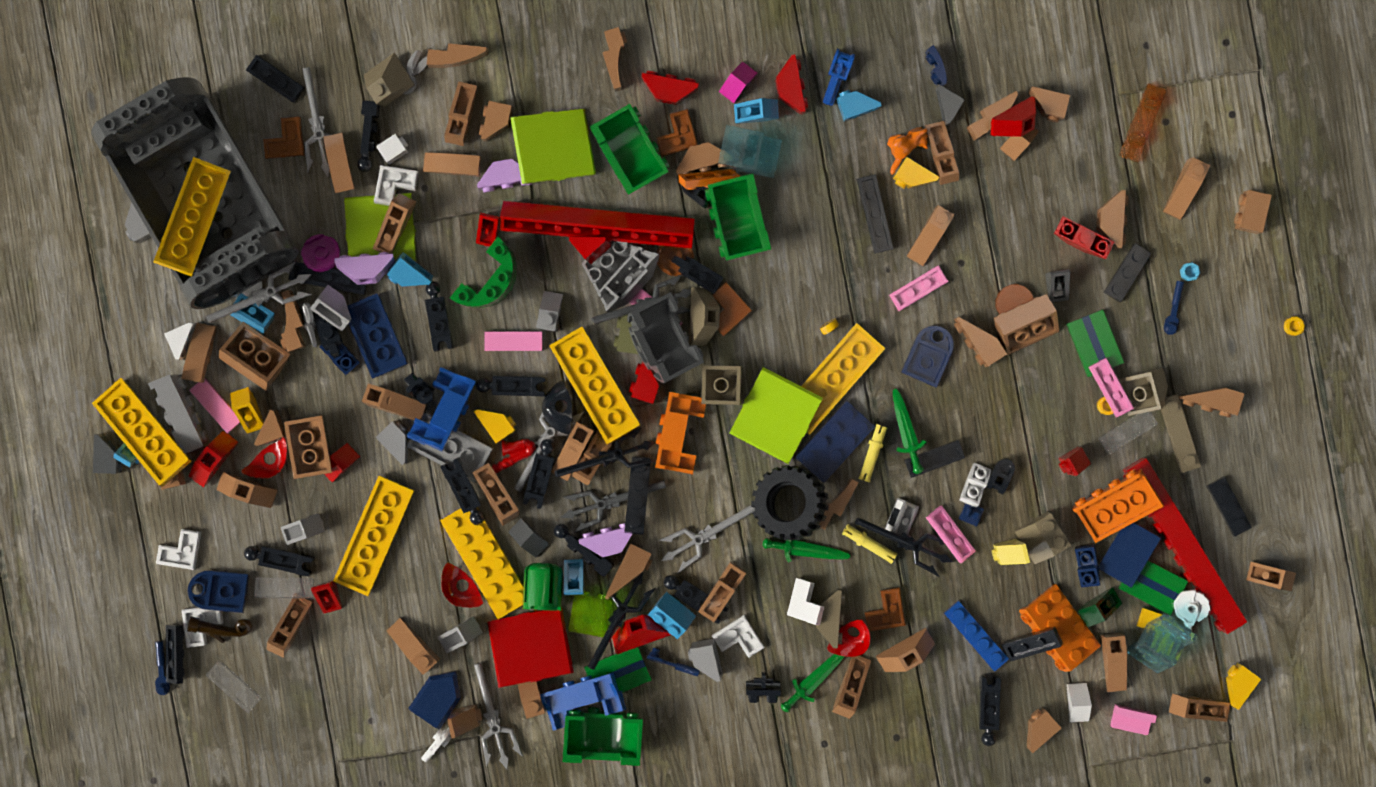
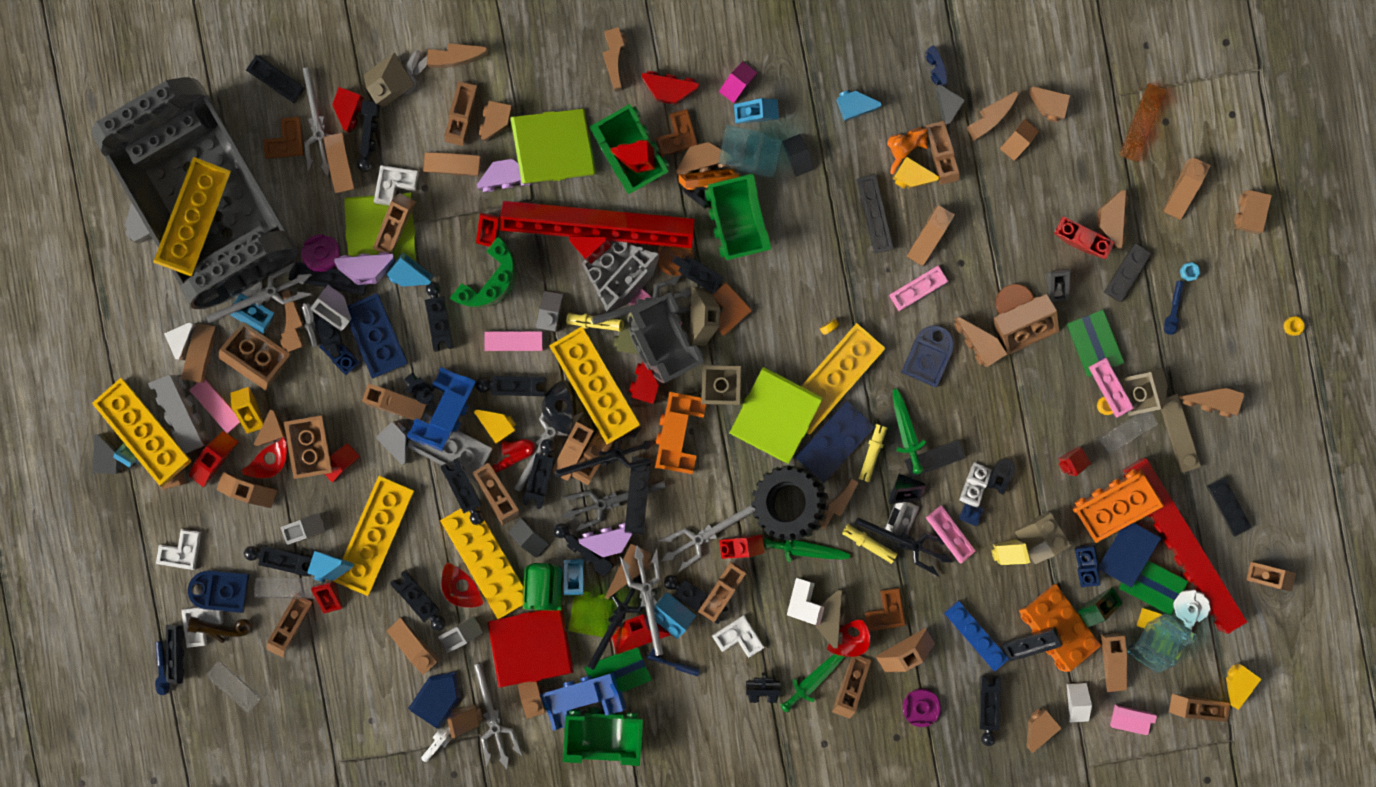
white brick [376,134,408,165] -> none
light grey slope [688,639,723,682] -> none
red slope [775,54,808,115] -> none
blue connector [823,48,855,106] -> none
red slope [991,96,1036,137] -> none
none -> dark azure slope [308,551,354,582]
none -> red slope [332,87,363,133]
none -> black plate [390,570,446,631]
none -> light yellow pin [566,313,624,332]
none -> red slope [611,140,655,173]
none -> light grey piece [620,545,663,656]
none -> red slope [719,534,765,559]
none -> black slope [782,134,814,177]
none -> black slope [888,473,926,504]
none -> magenta tile [902,688,941,727]

